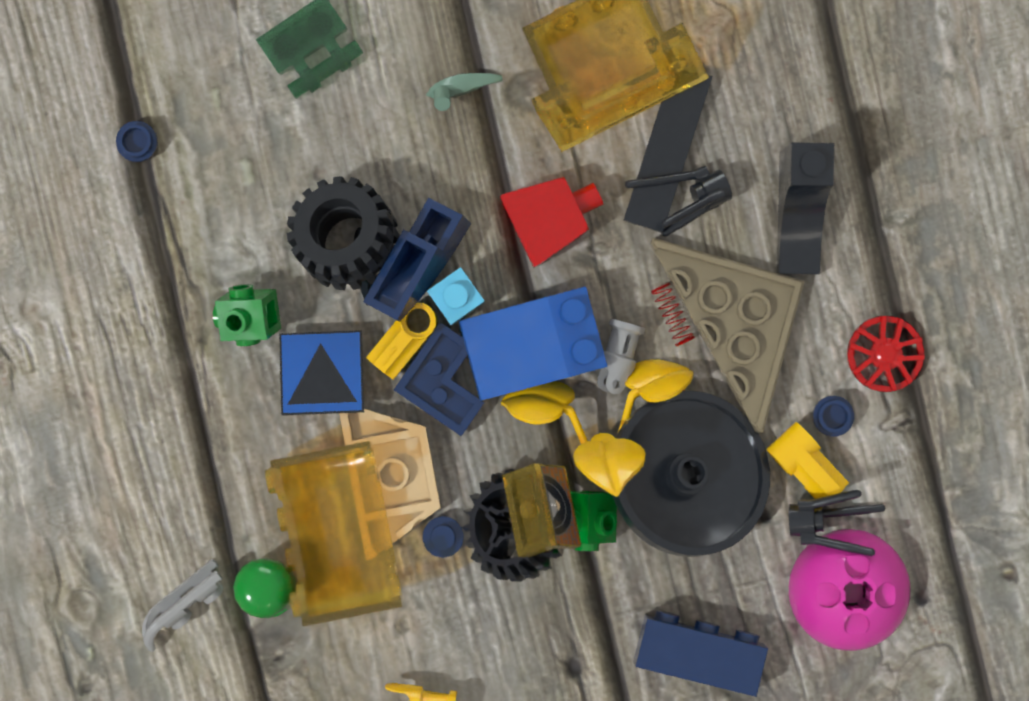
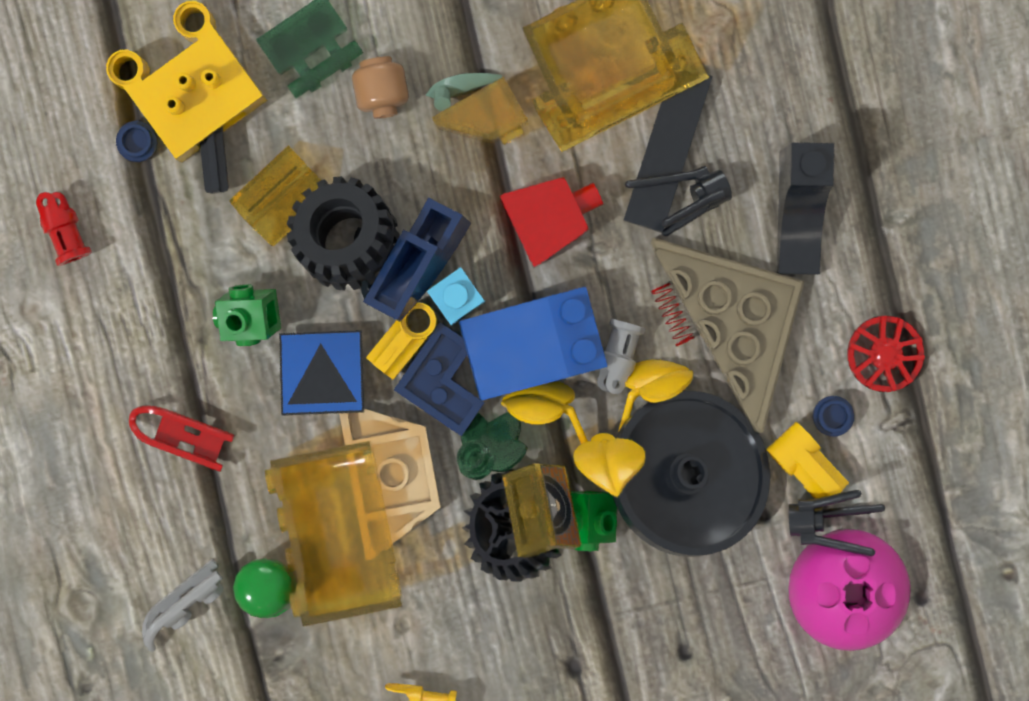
dark blue plate [423,516,464,558] -> none
dark blue brick [633,610,768,697] -> none
none -> red piece [36,192,92,266]
none -> yellow piece [106,1,268,194]
none -> red piece [129,406,235,472]
none -> clear yellow panel [229,145,321,246]
none -> medium nougat head [352,56,409,119]
none -> clear yellow slope [431,77,528,145]
none -> clear green plate [457,412,528,480]

